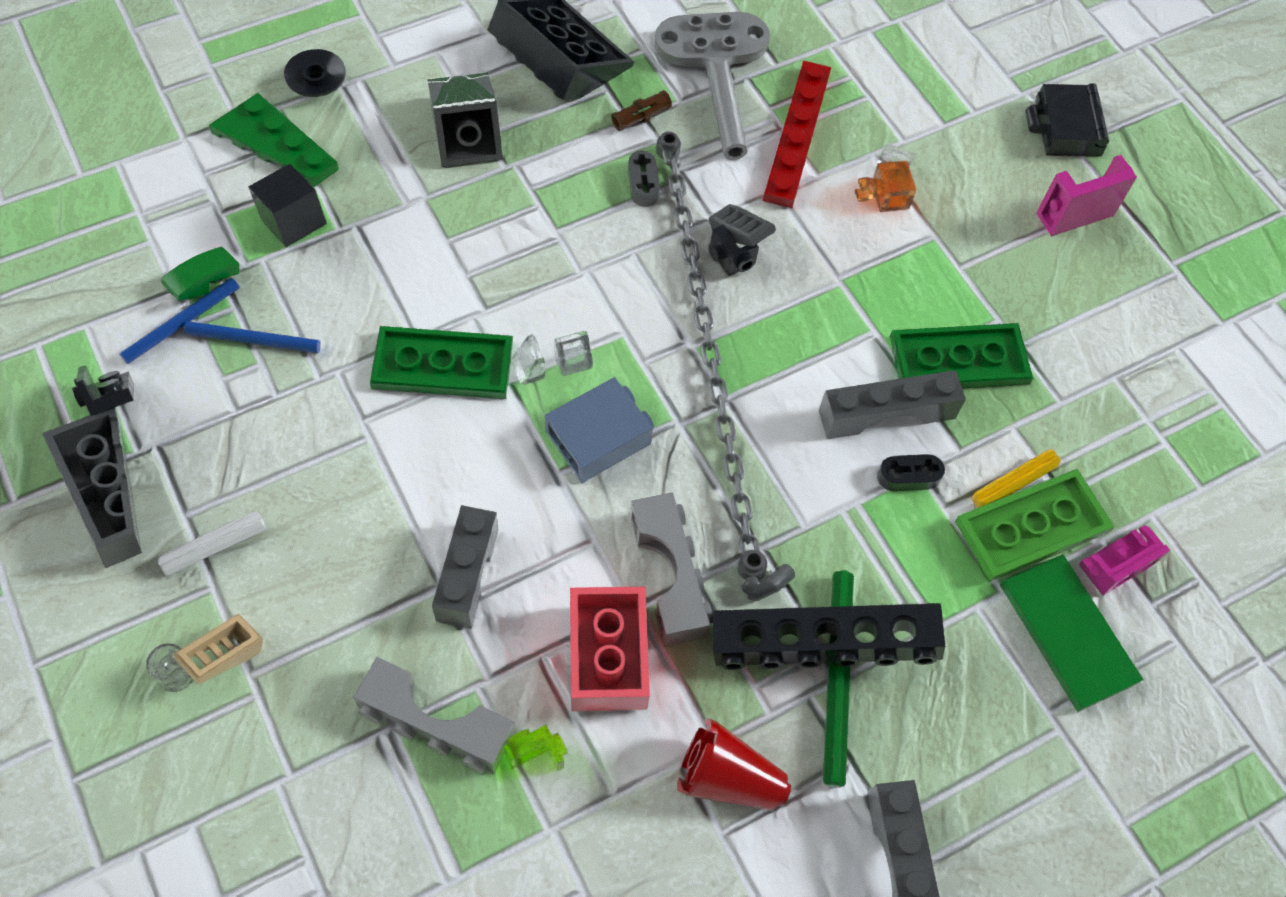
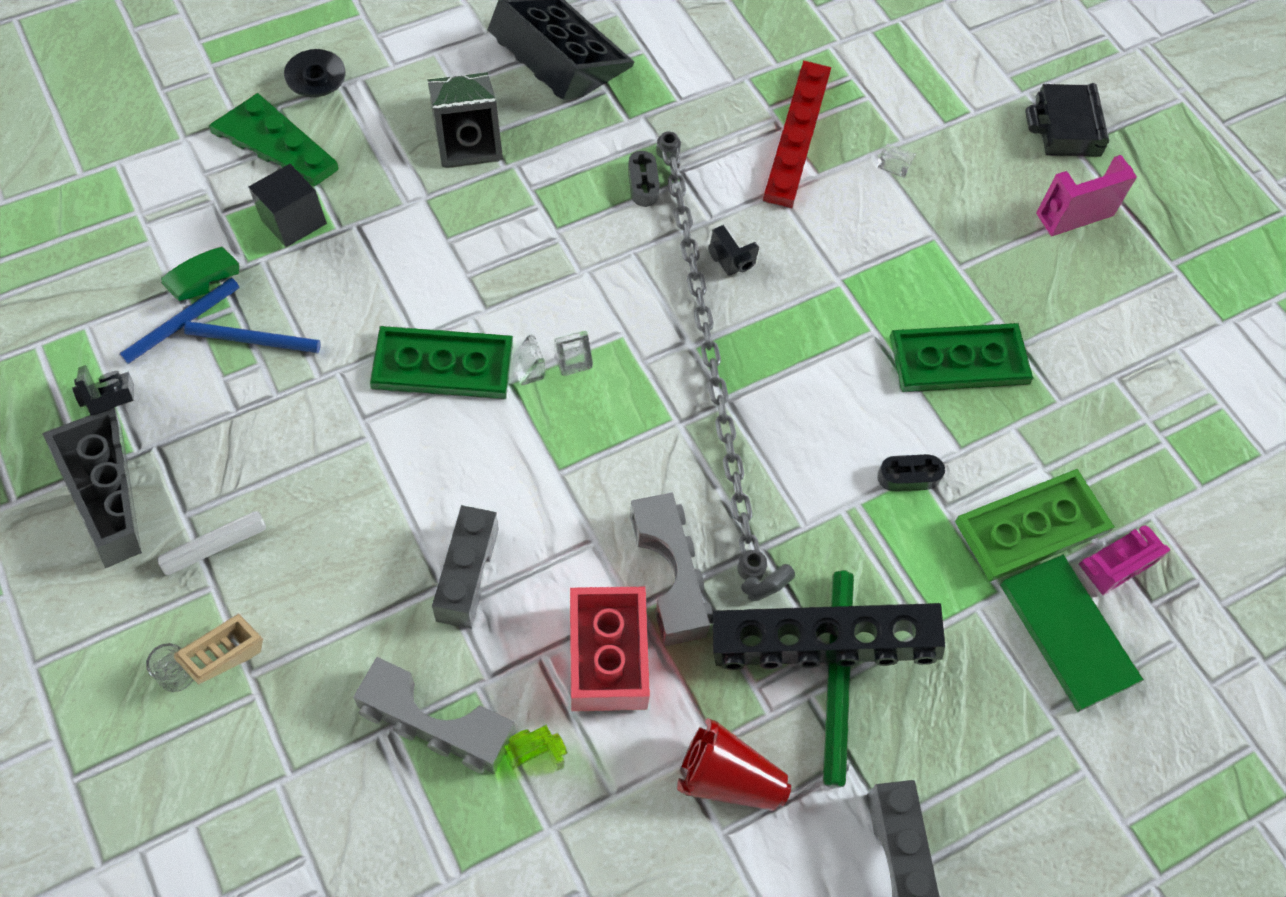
sand blue brick [545,377,654,483] -> none
reddish brown pin [611,90,672,132] -> none
light grey piece [654,12,770,160] -> none
dark grey slope [709,204,776,246] -> none
dark grey arch [819,370,966,439] -> none
clear orange brick [854,161,916,212] -> none
yellow axle [972,449,1061,508] -> none

